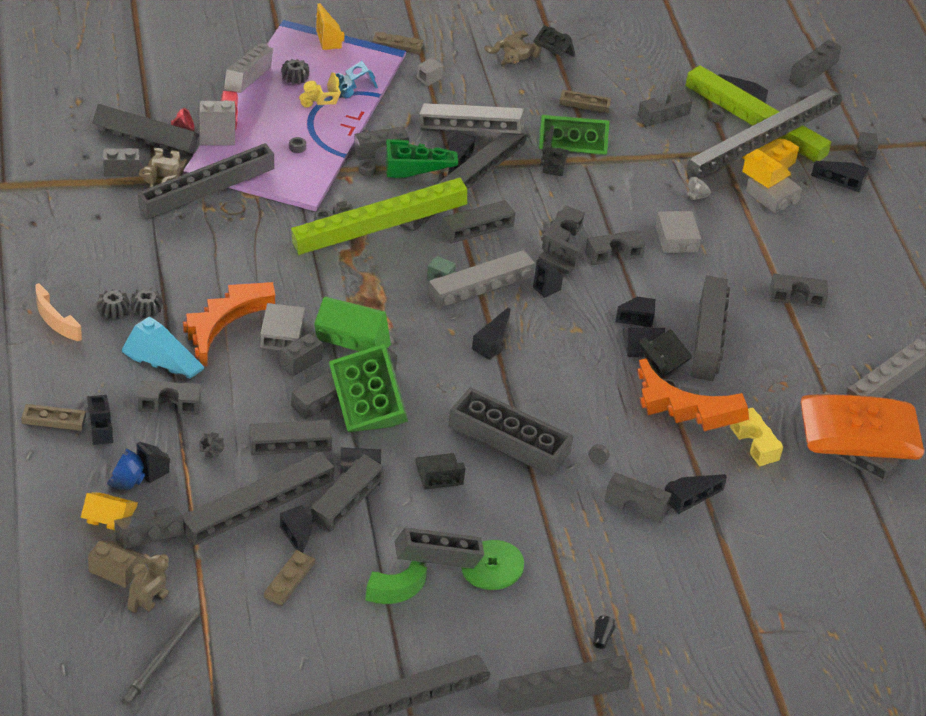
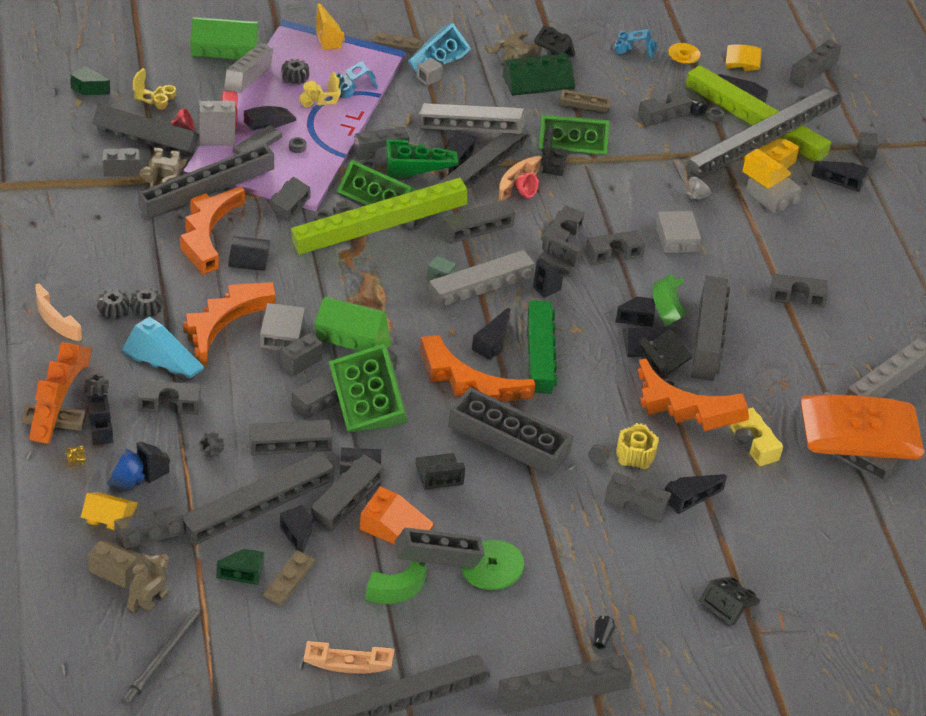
none -> orange arch [29,342,92,444]
none -> clear yellow wheel [66,444,85,467]
none -> dark green slope [70,66,110,95]
none -> dark grey gear [84,374,109,396]
none -> light yellow piece [133,68,176,110]
none -> orange arch [180,186,245,275]
none -> bright green slope [190,17,260,60]
none -> dark green slope [216,549,264,585]
none -> black slope [228,236,270,271]
none -> dark grey tile [233,125,282,154]
none -> black slope [243,106,296,131]
none -> dark grey brick [271,176,311,221]
none -> light nougat slope [304,641,395,674]
none -> bright green slope [337,160,417,205]
none -> orange slope [360,486,434,545]
none -> medium azure wedge [408,23,471,73]
none -> orange arch [420,335,535,402]
none -> light nougat slope [498,156,542,202]
none -> dark green slope [503,53,575,96]
none -> coral piece [514,173,539,199]
none -> green brick [527,300,557,394]
none -> dark azure piece [614,29,657,59]
none -> light yellow brick [616,423,659,470]
none -> bright green arch [653,273,687,326]
none -> yellow dish [668,43,700,64]
none -> black cone [688,96,708,116]
none -> pearl dark grey bracket [699,576,761,626]
none -> yellow slope [726,45,762,72]
none -> dark grey tile [734,429,754,446]

